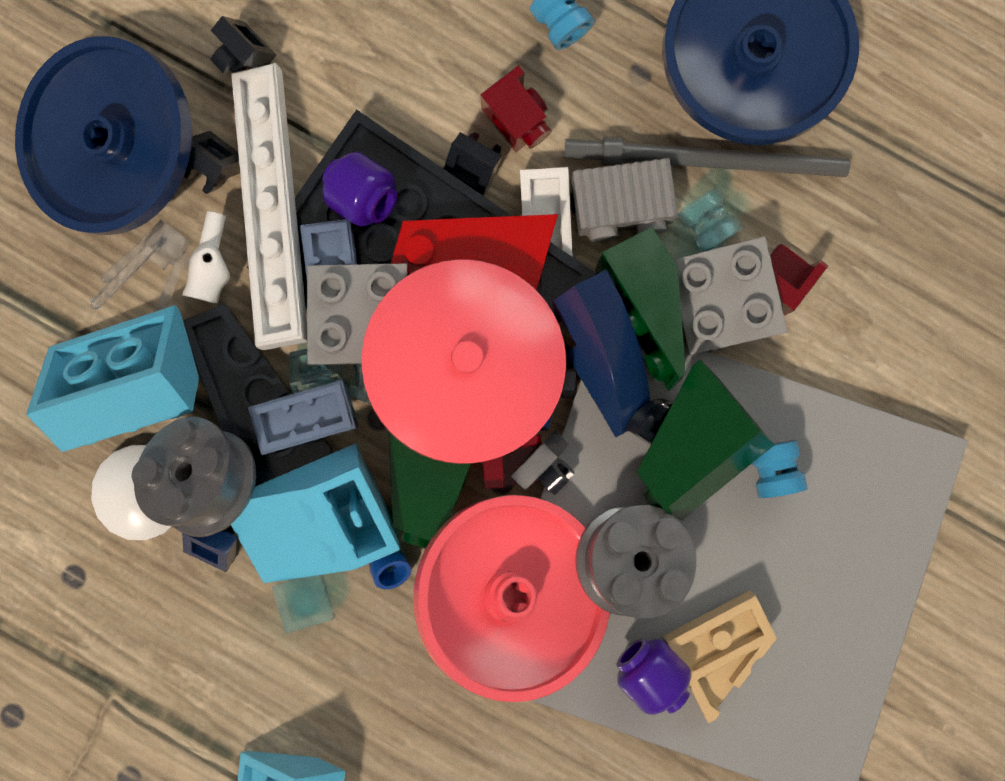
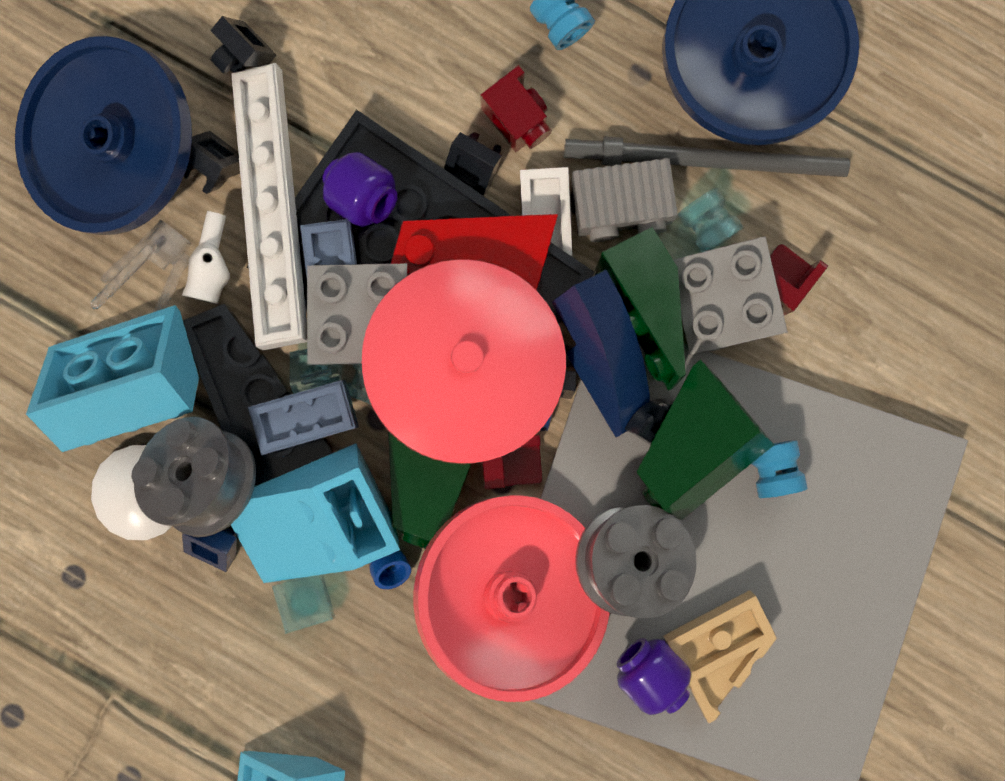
black tile [511,430,575,495] -> none

